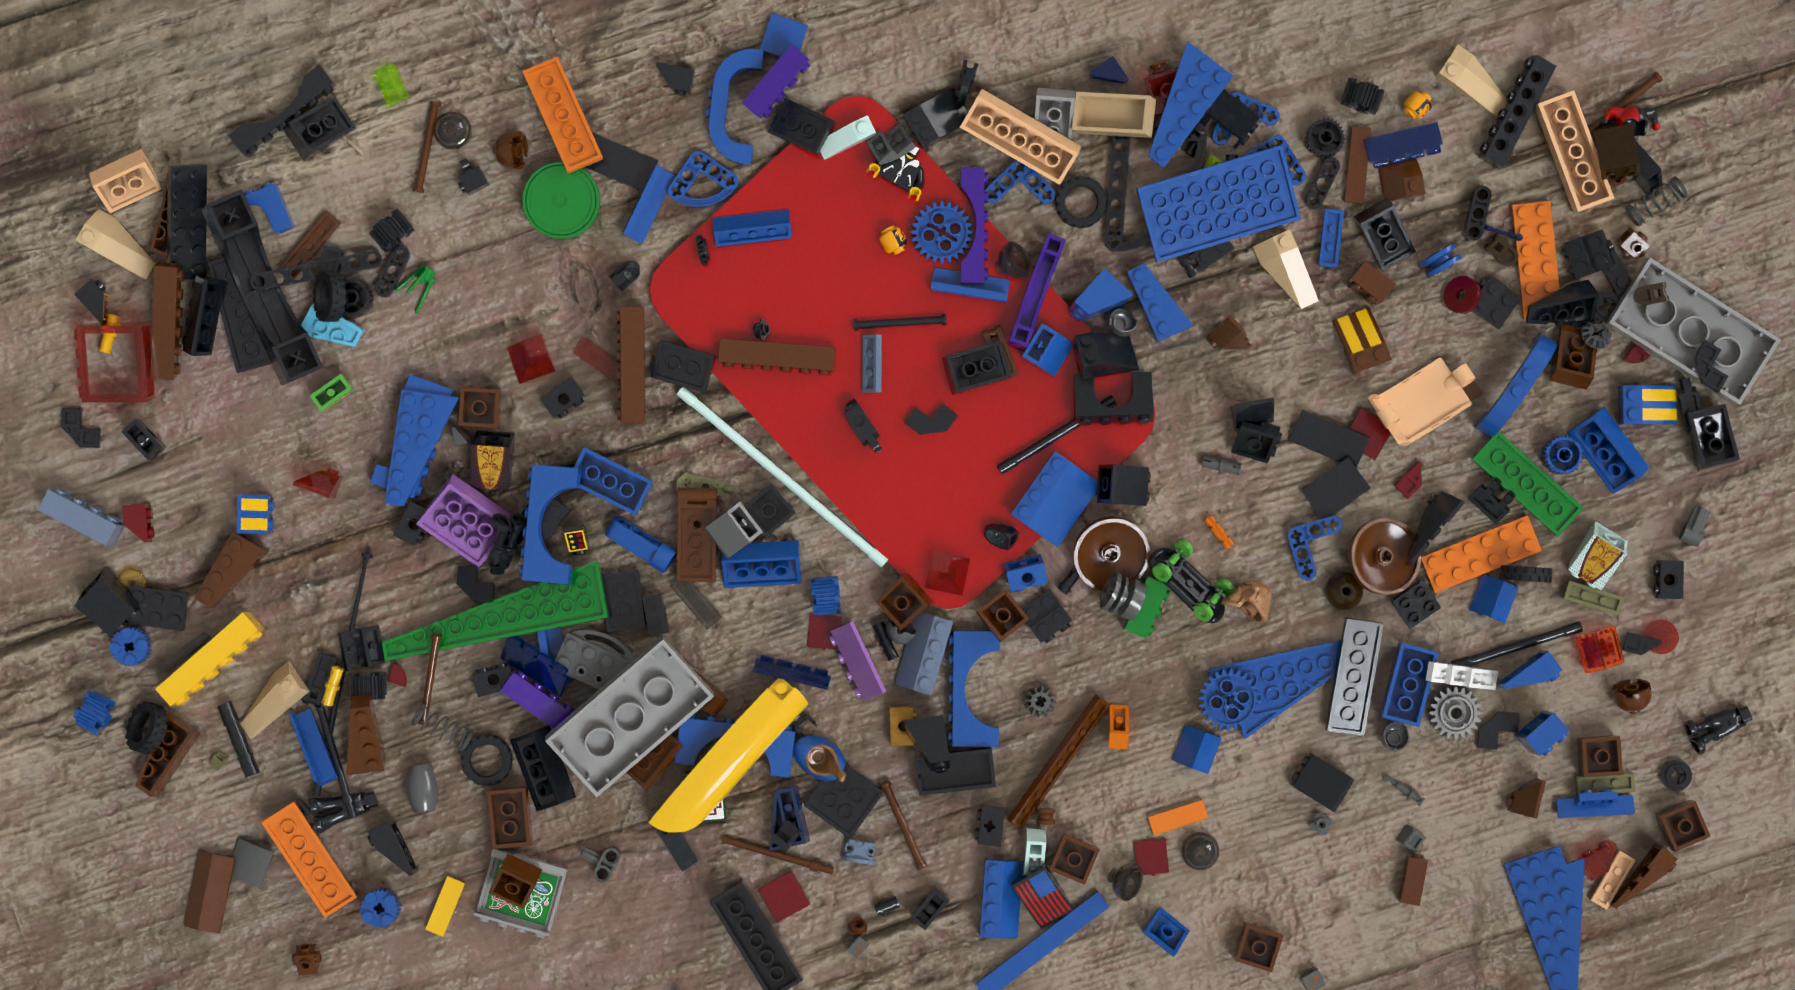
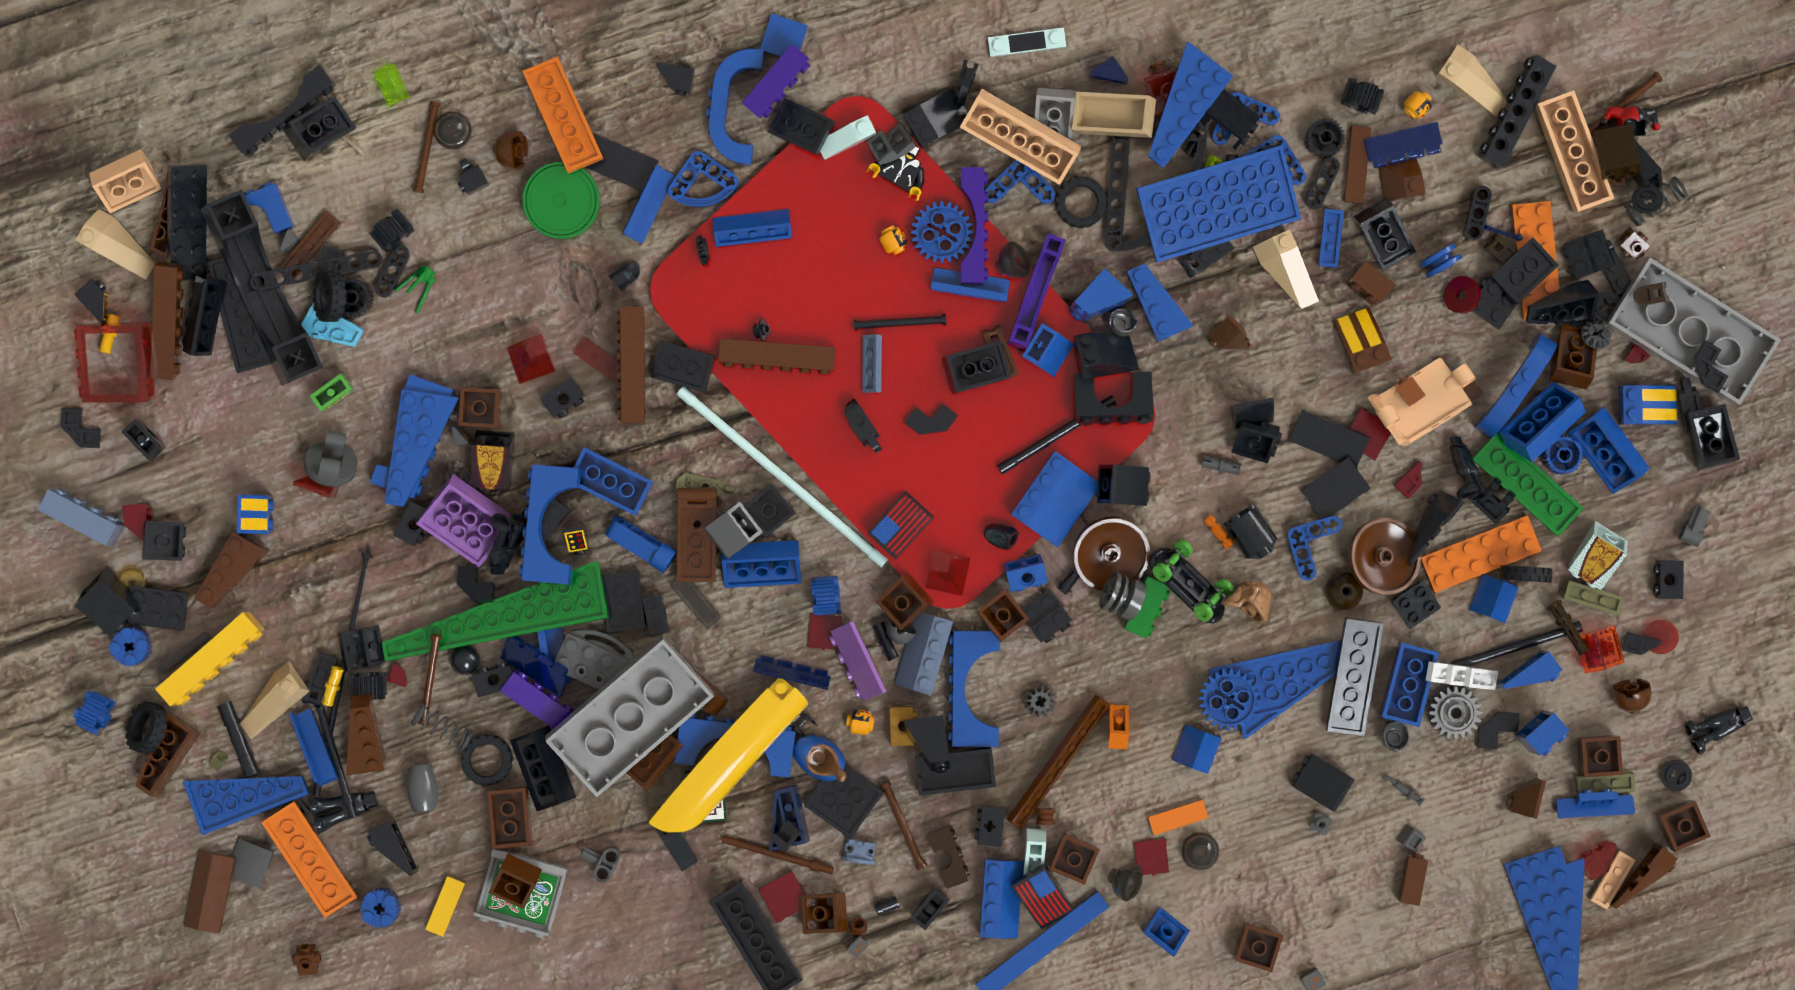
none -> black plate [142,521,186,561]
none -> blue wing [183,776,310,835]
none -> dark grey slope [280,228,300,253]
none -> dark grey piece [304,430,358,487]
none -> black hair [450,645,480,675]
none -> reddish brown slope [801,892,848,934]
none -> light orange head [846,709,875,735]
none -> slope [867,491,934,559]
none -> dark brown arch [927,825,970,889]
none -> plate [988,28,1066,57]
none -> black cylinder [1223,504,1278,560]
none -> dark orange brick [1396,376,1425,407]
none -> black piece [1449,436,1488,502]
none -> black plate [1490,237,1559,305]
none -> blue brick [1499,382,1586,462]
none -> dark brown pin [1546,600,1590,656]
none -> black gear [1632,185,1663,215]

